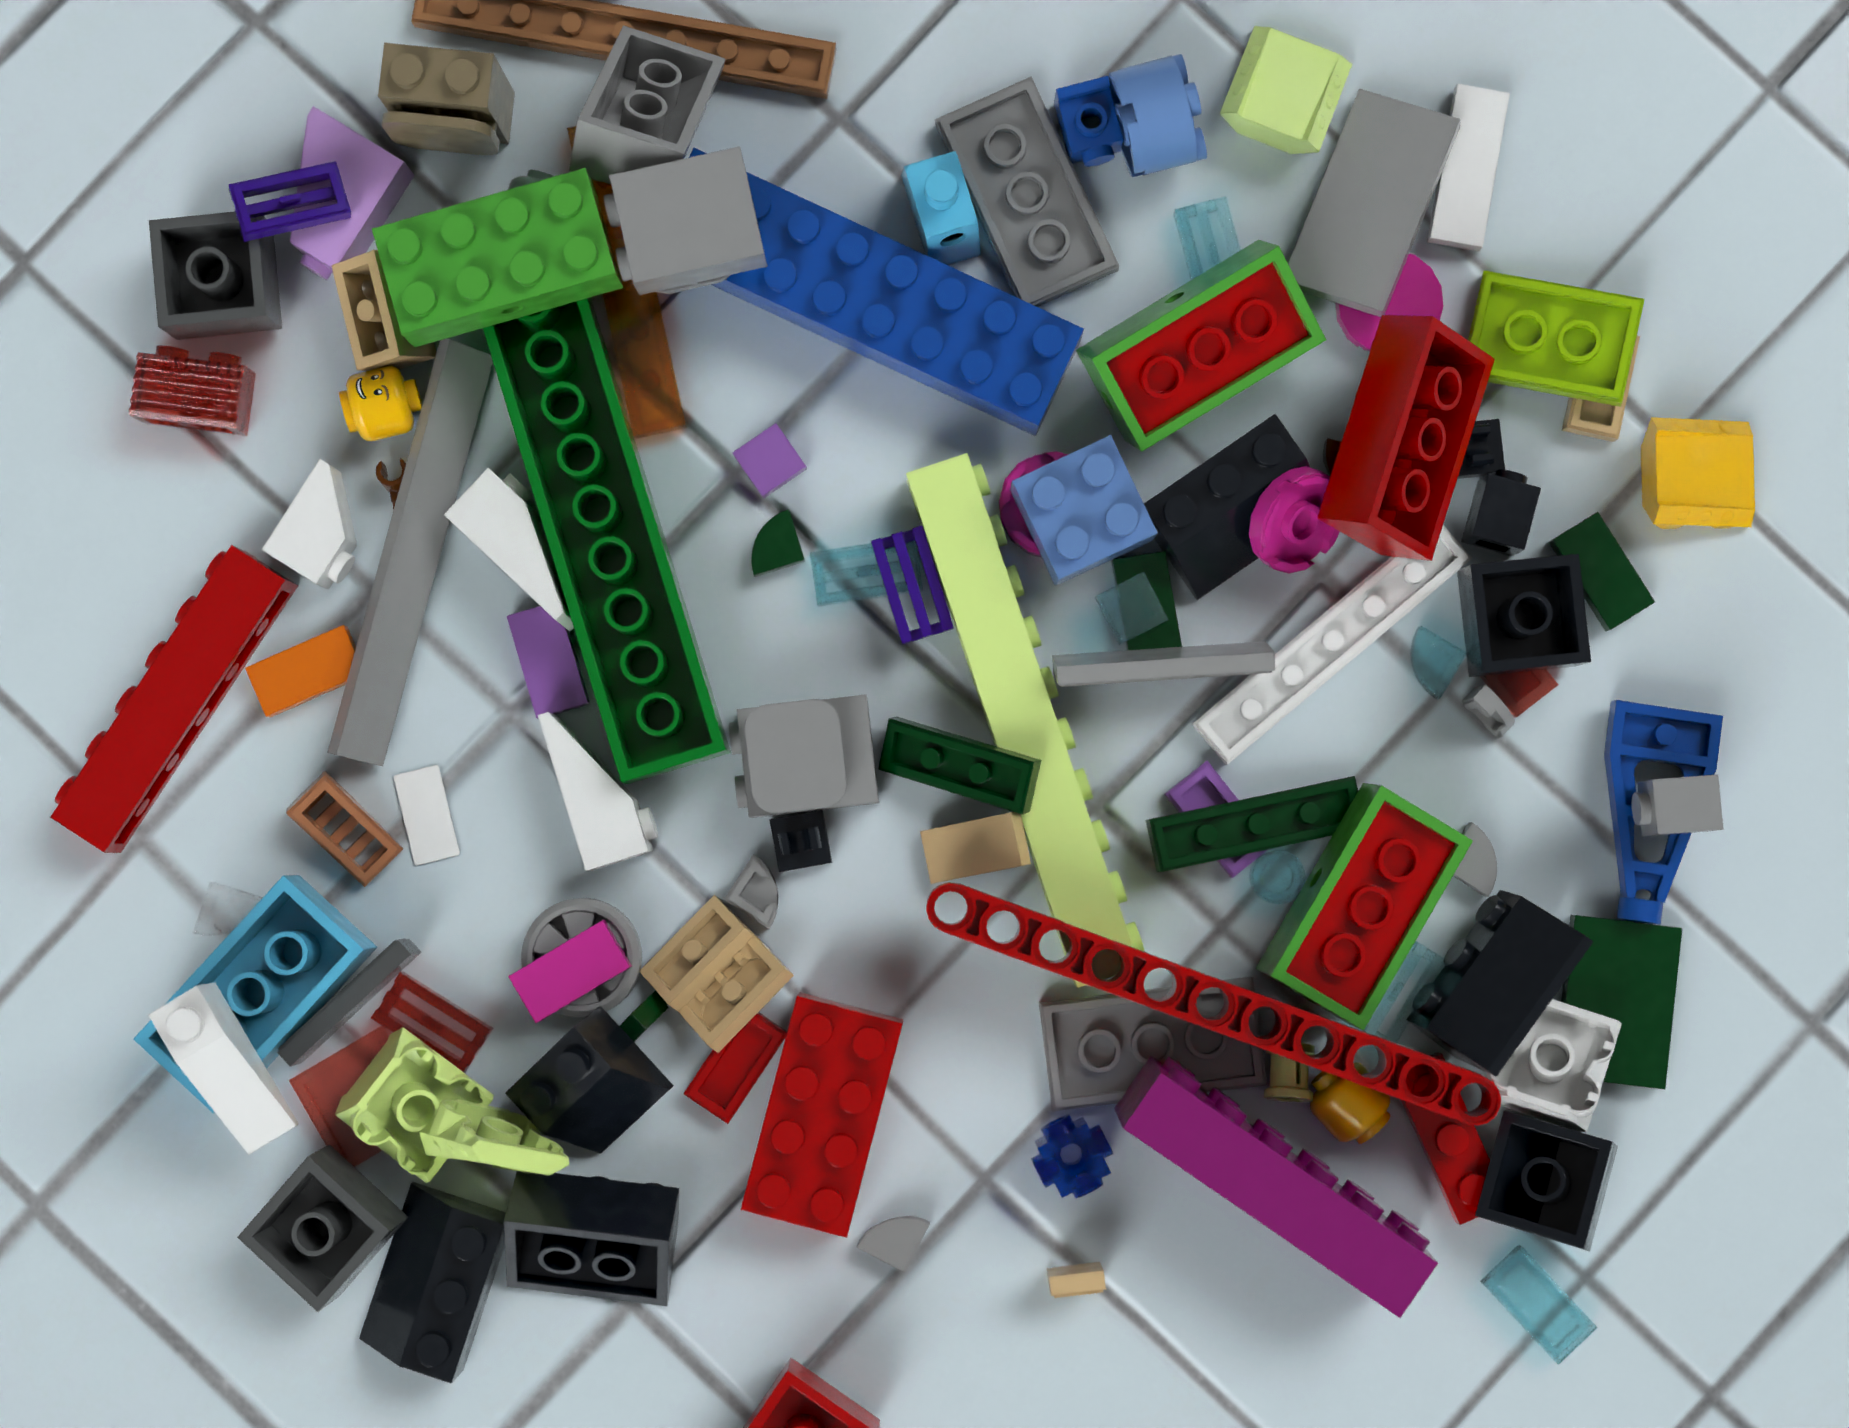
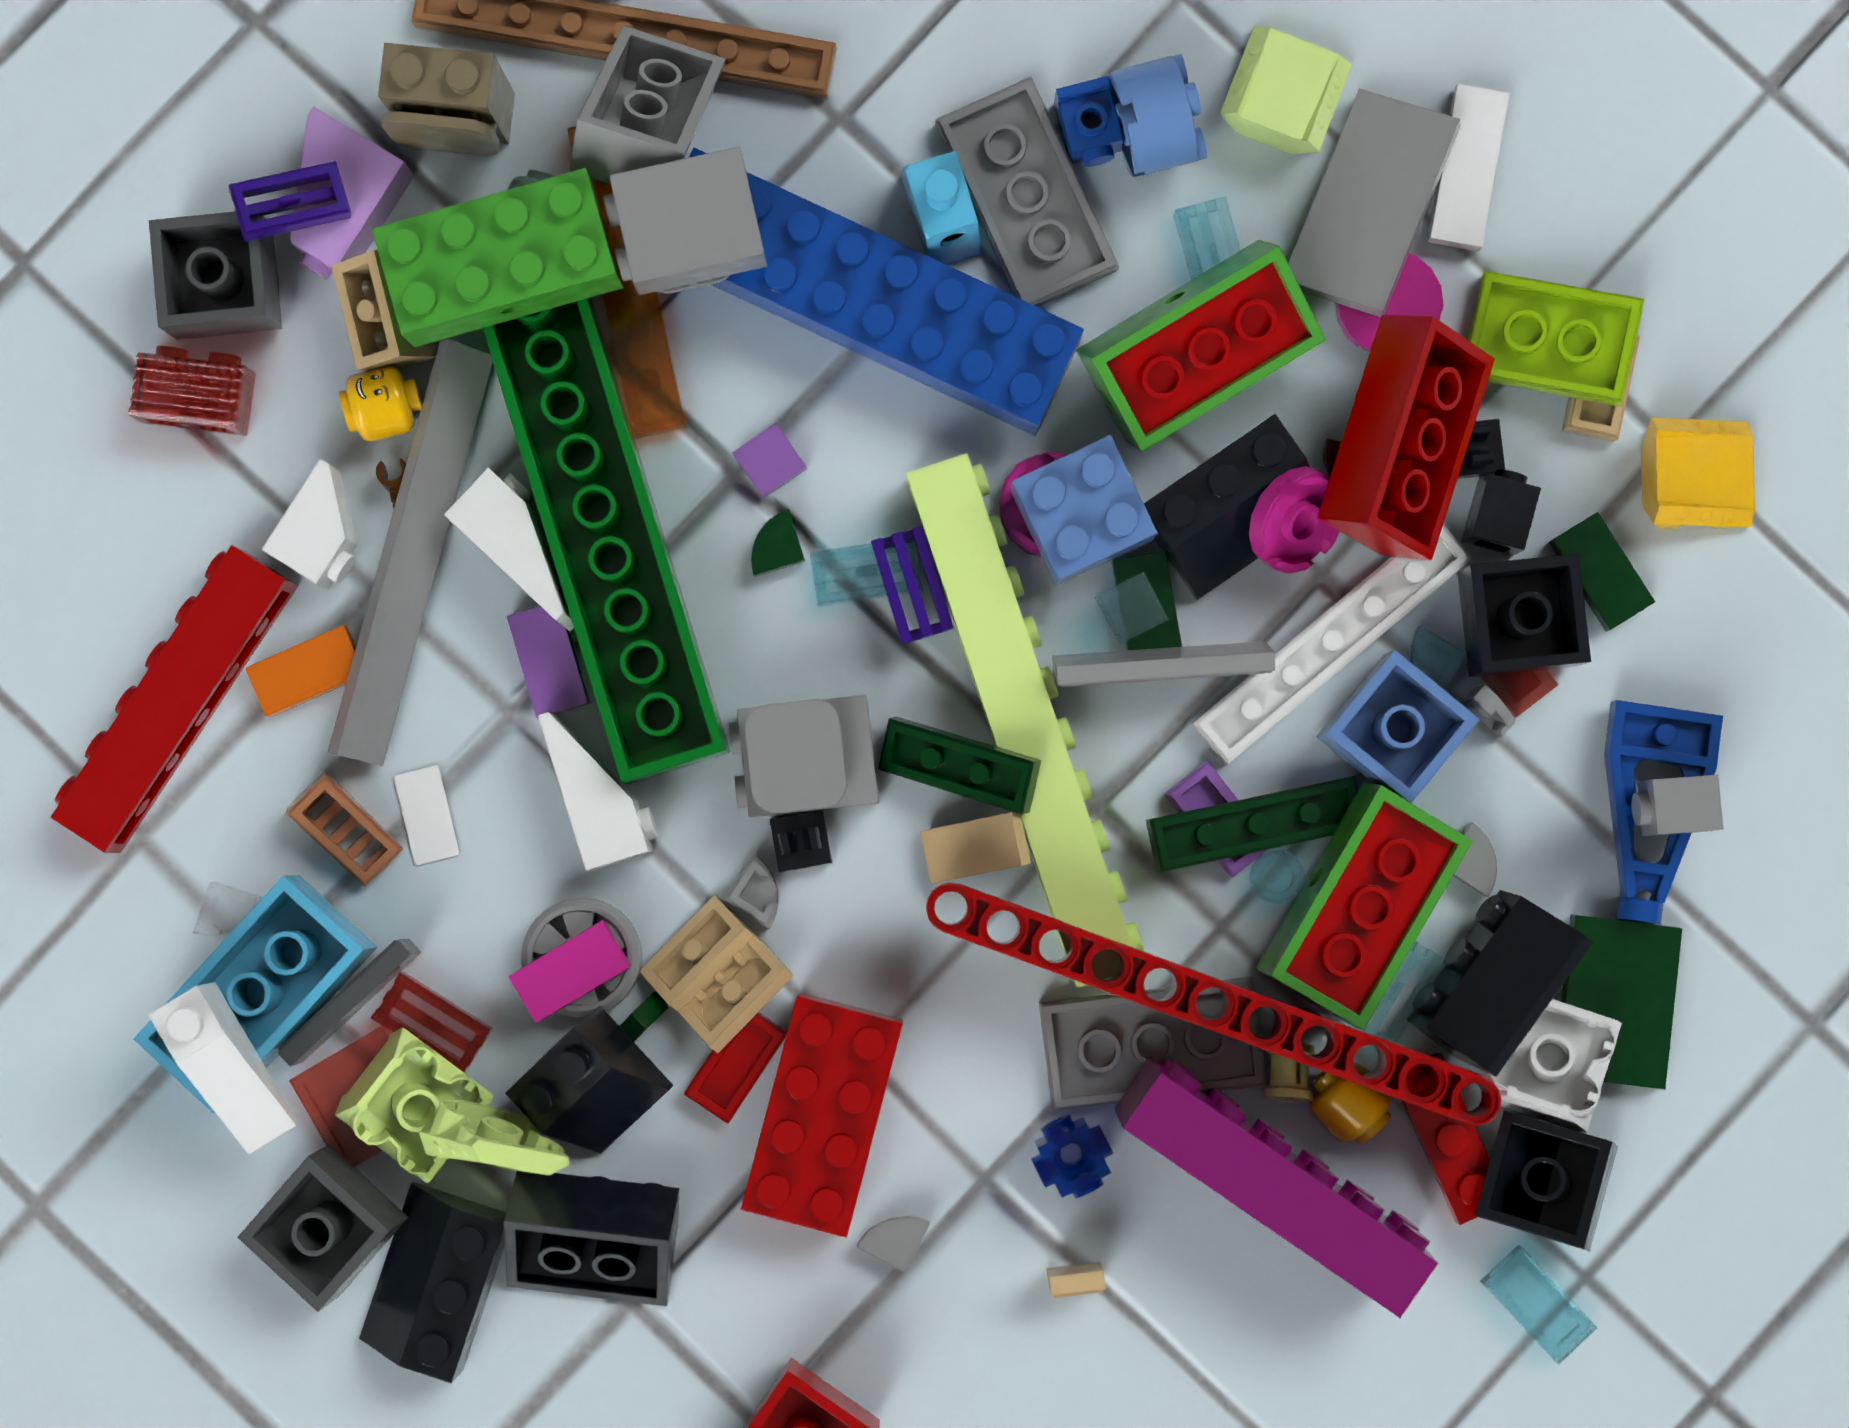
none -> medium blue brick [1316,650,1480,803]

